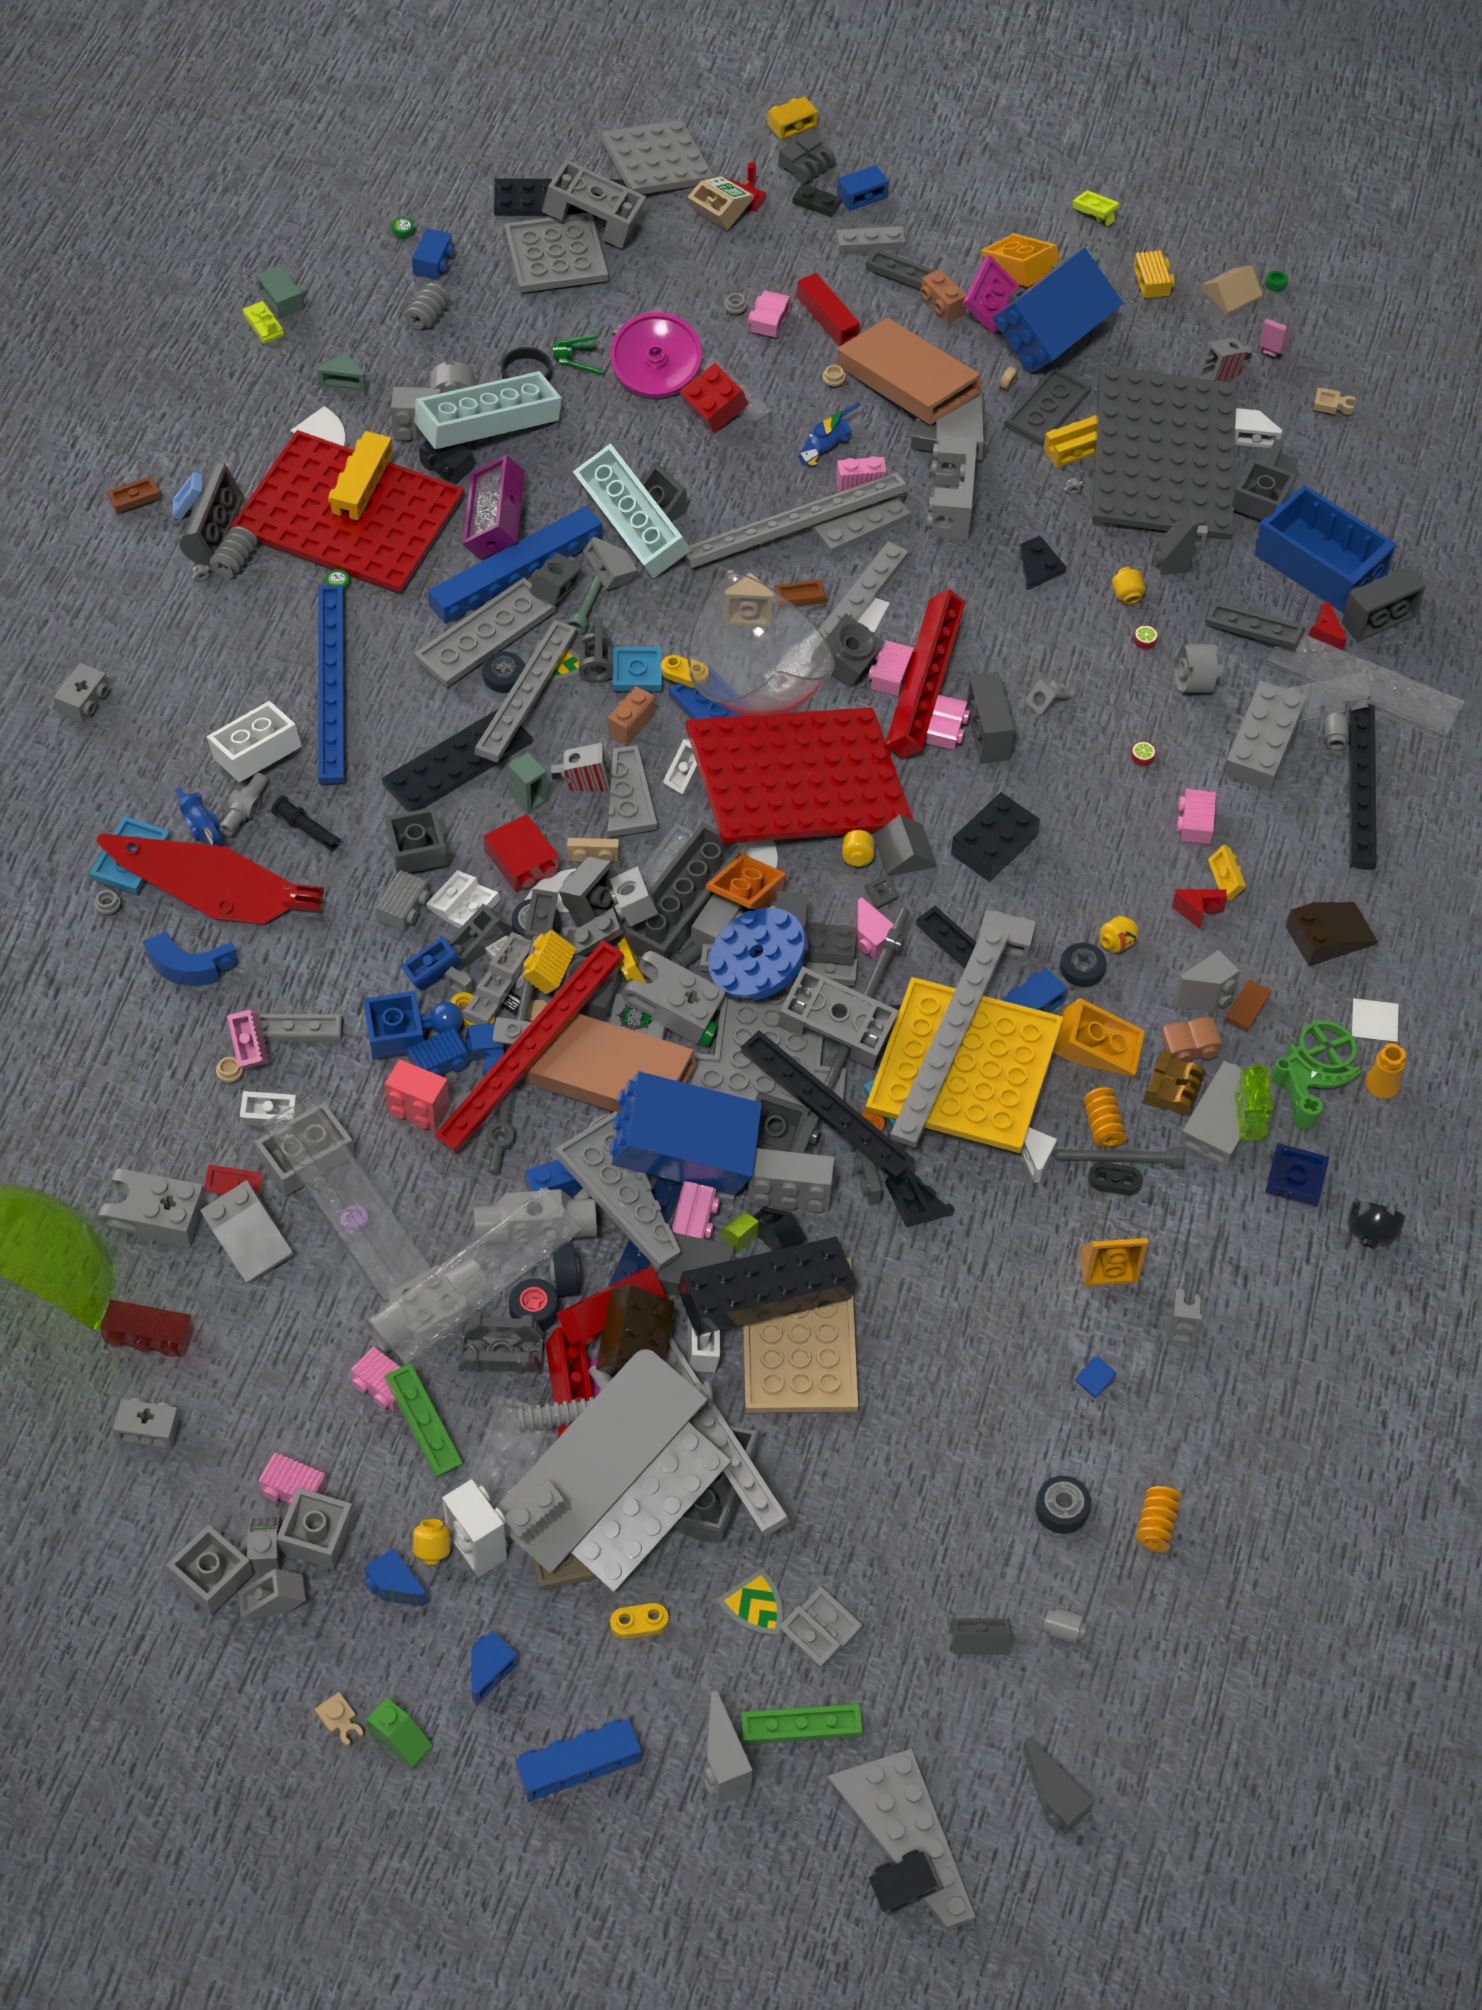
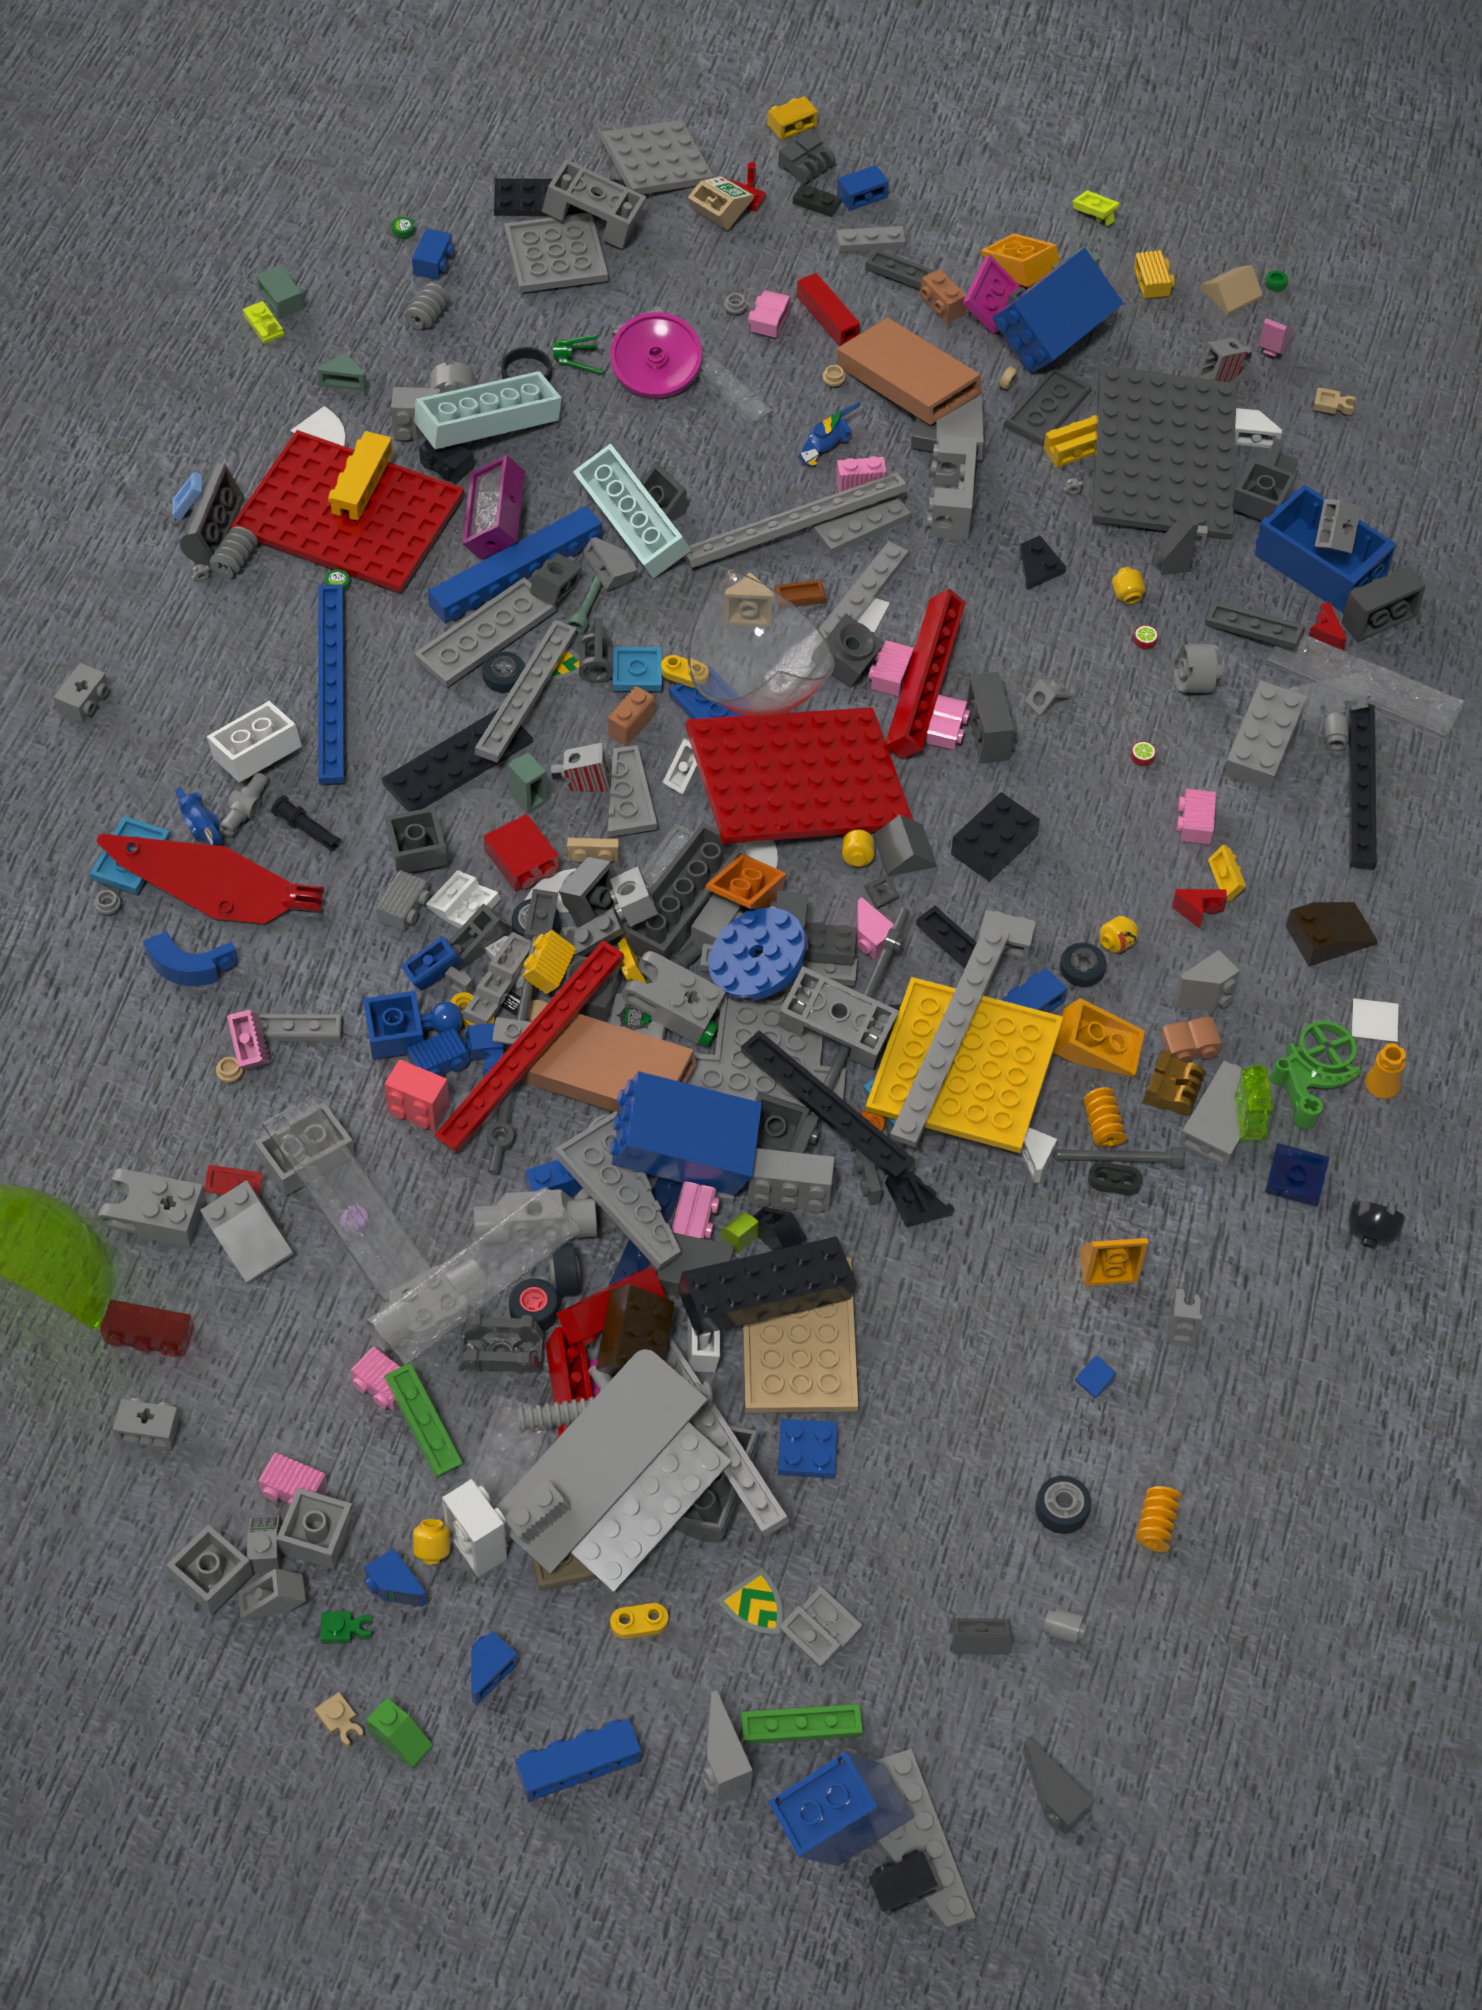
dark orange plate [107,476,161,514] -> none
white brick [240,1091,302,1128] -> none
red brick [680,362,749,433] -> none
dark orange tile [1224,979,1272,1033] -> none
none -> green plate [320,1612,372,1644]
none -> blue container [768,1751,914,1866]
none -> blue plate [778,1419,837,1479]
none -> light grey brick [1315,499,1362,553]

